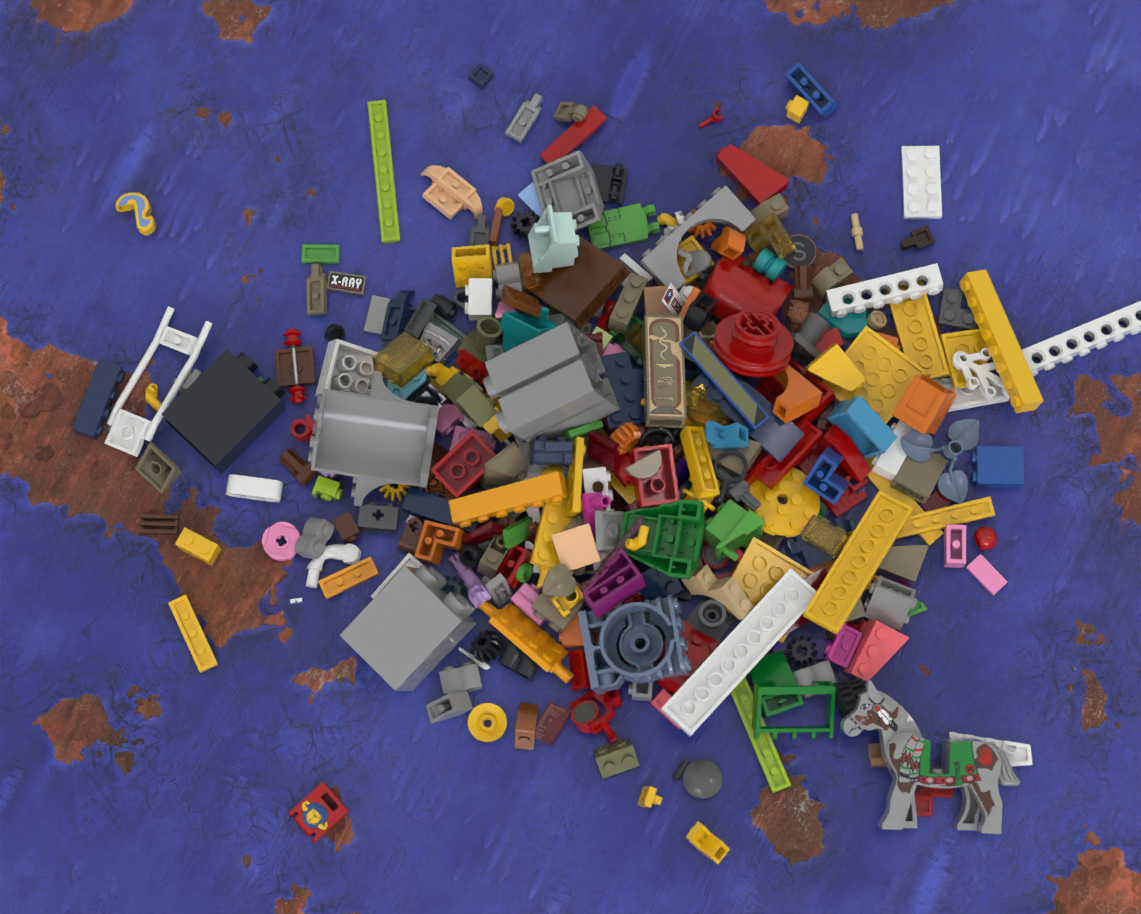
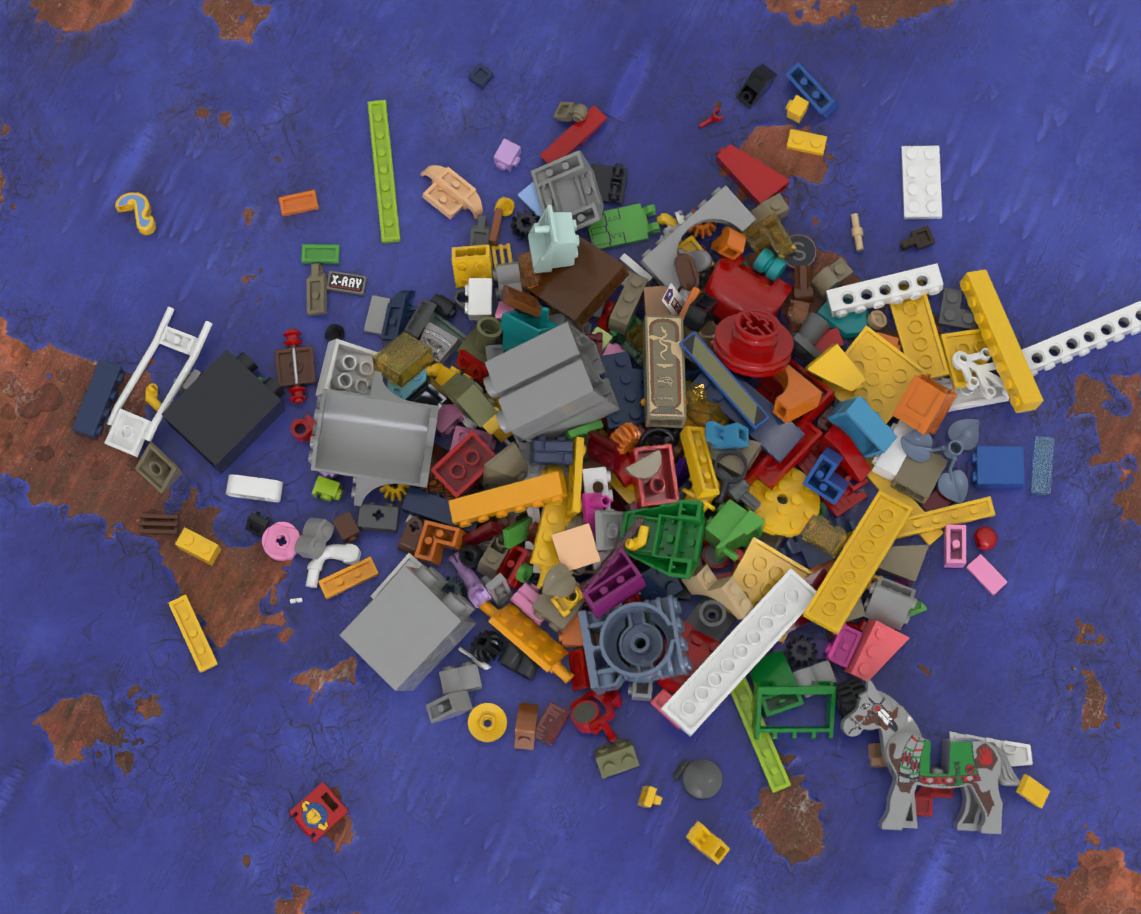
reddish brown piece [279,448,318,486] -> none
light grey hinge [505,93,543,143] -> none
none -> black tile [245,512,270,538]
none -> orange tile [278,190,319,217]
none -> lavender brick [493,139,521,172]
none -> reddish brown tile [674,253,700,291]
none -> black slope [736,64,777,109]
none -> yellow plate [786,129,827,156]
none -> yellow tile [1016,774,1050,809]
none -> clear light blue plate [1030,436,1054,496]

